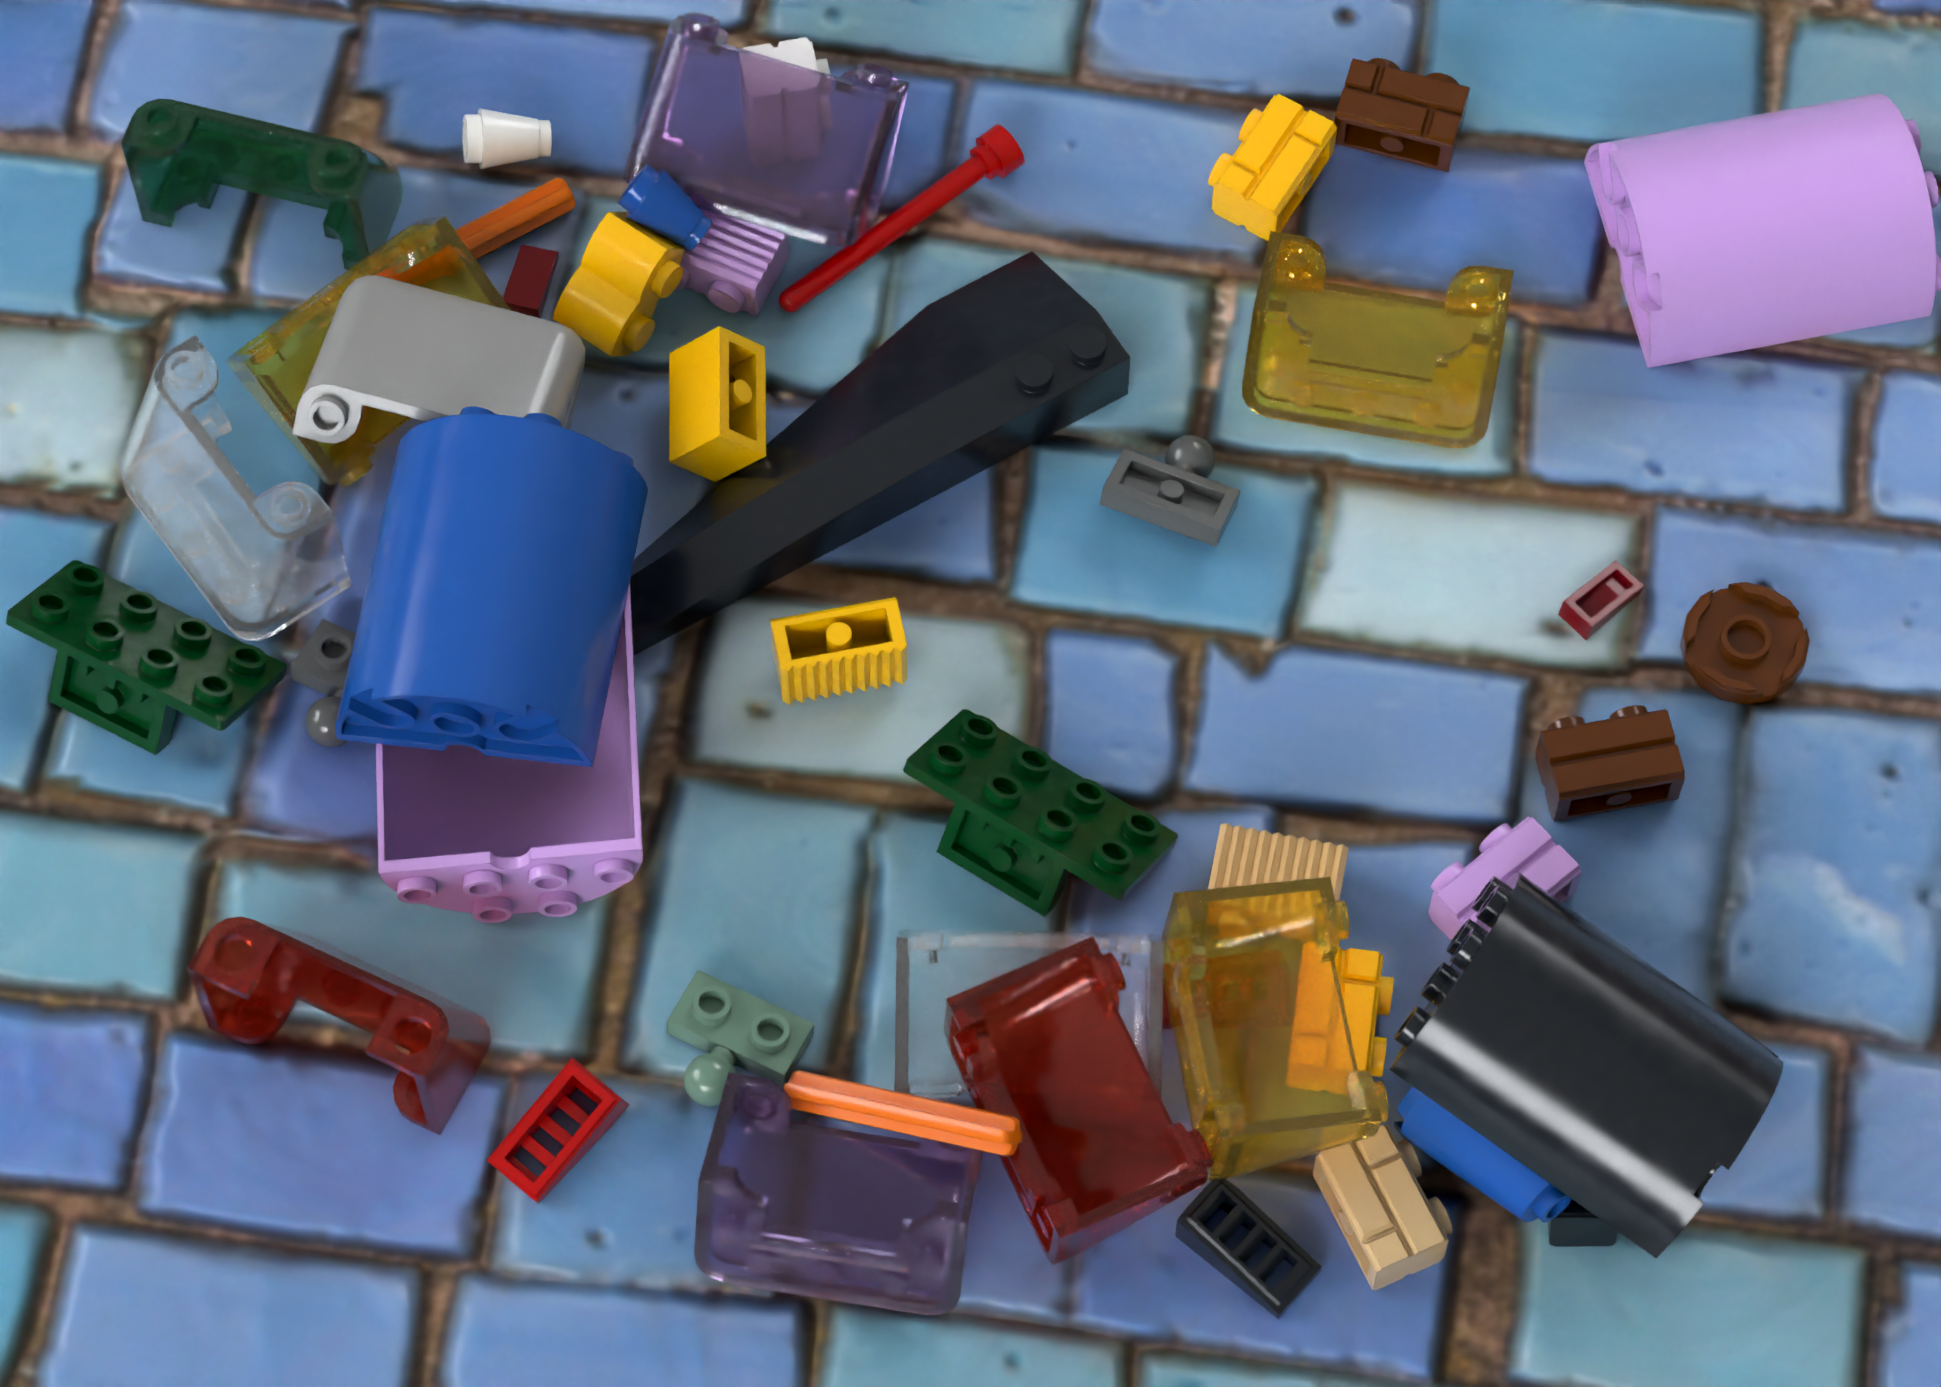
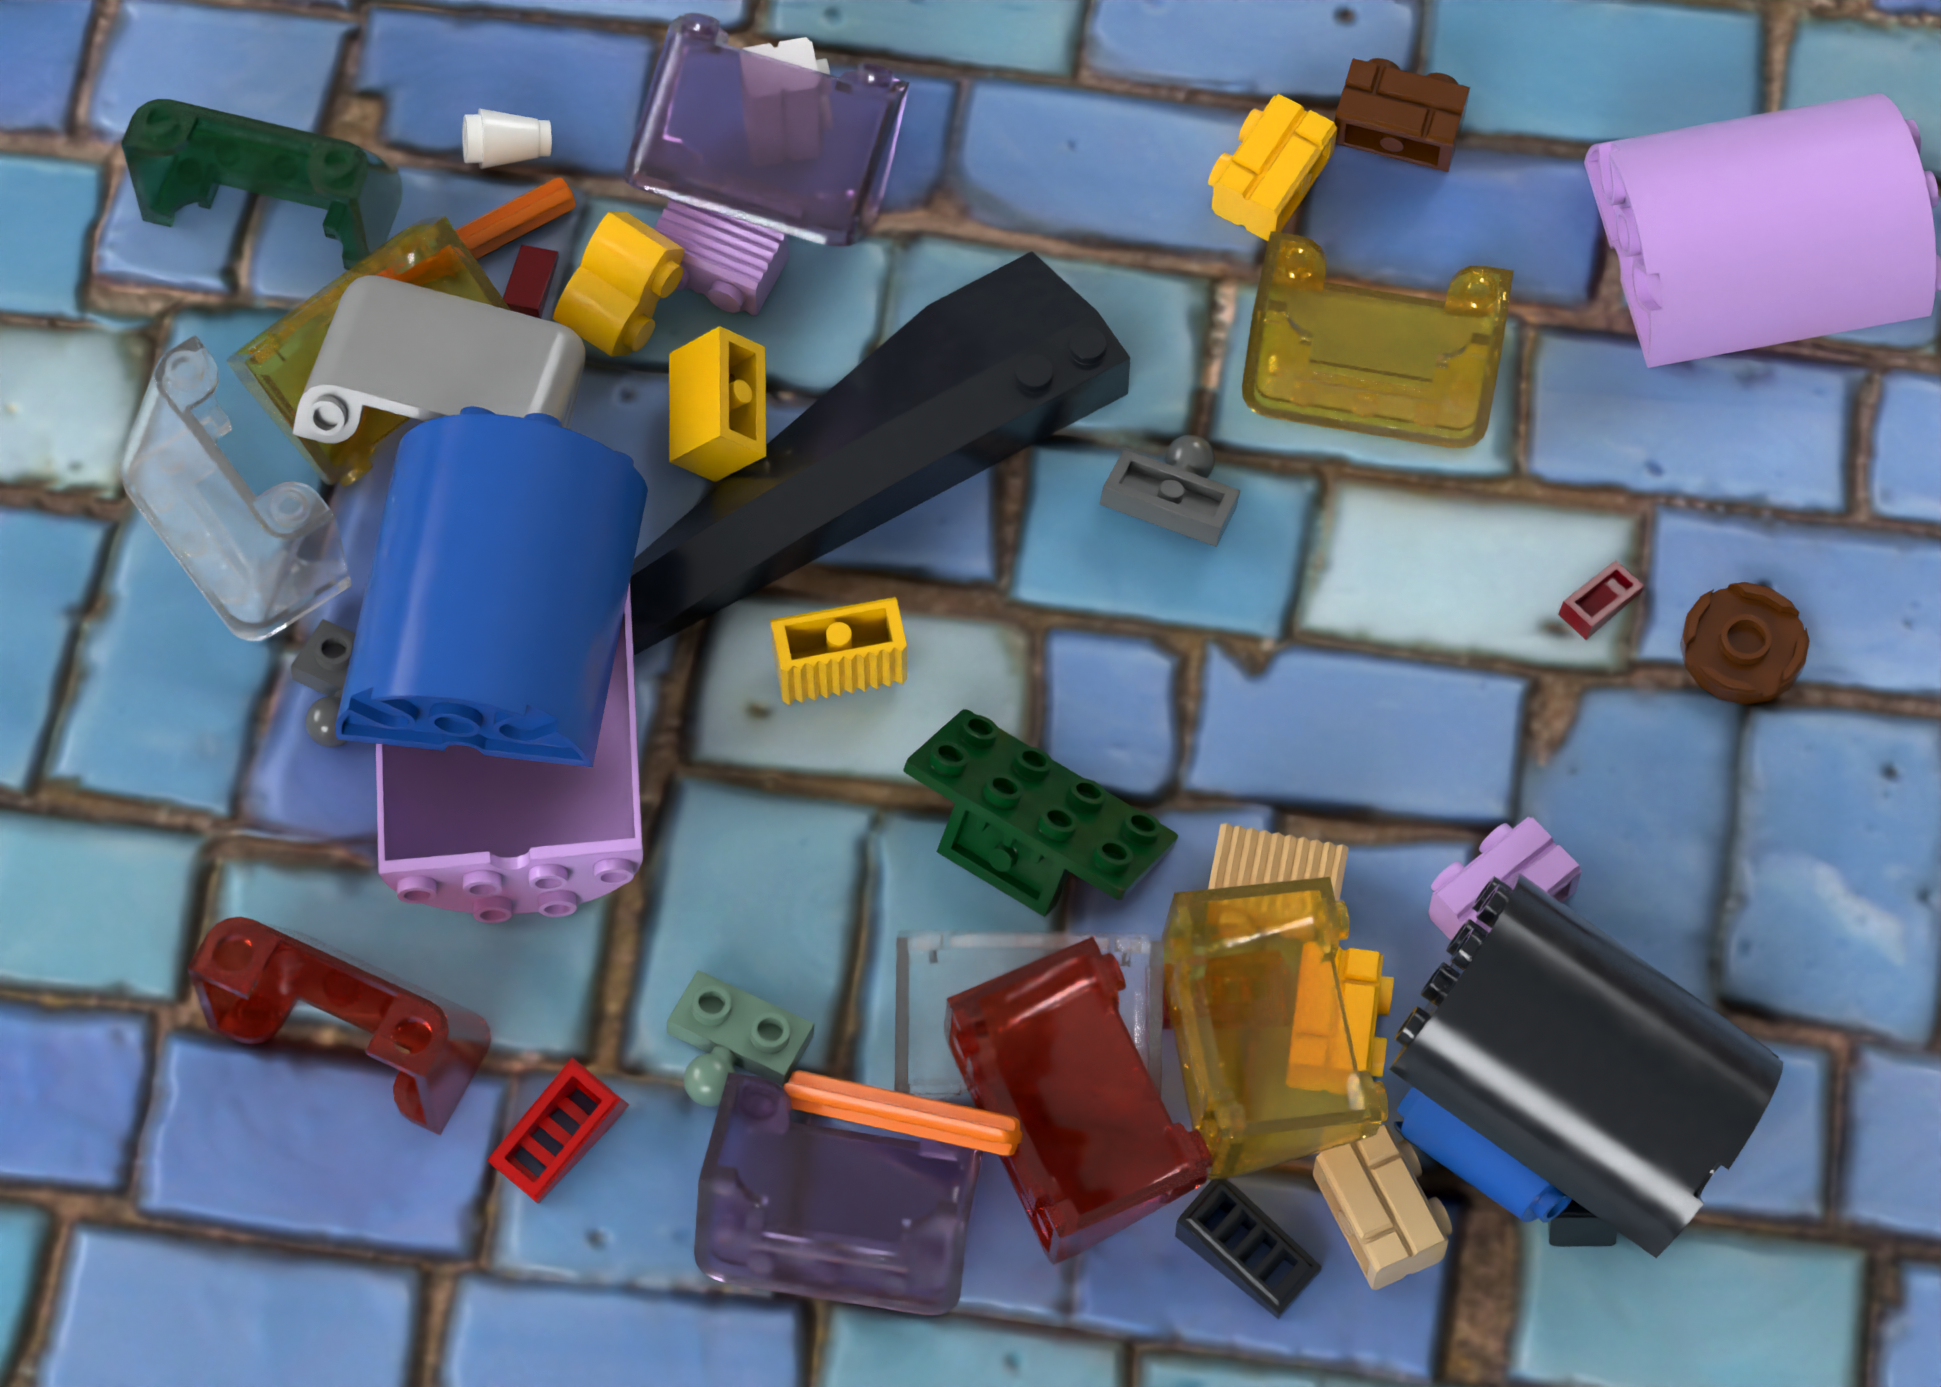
dark green bracket [6,560,287,755] -> none
blue cone [618,164,713,251] -> none
red piece [778,124,1025,313] -> none
reddish brown brick [1535,705,1685,821] -> none

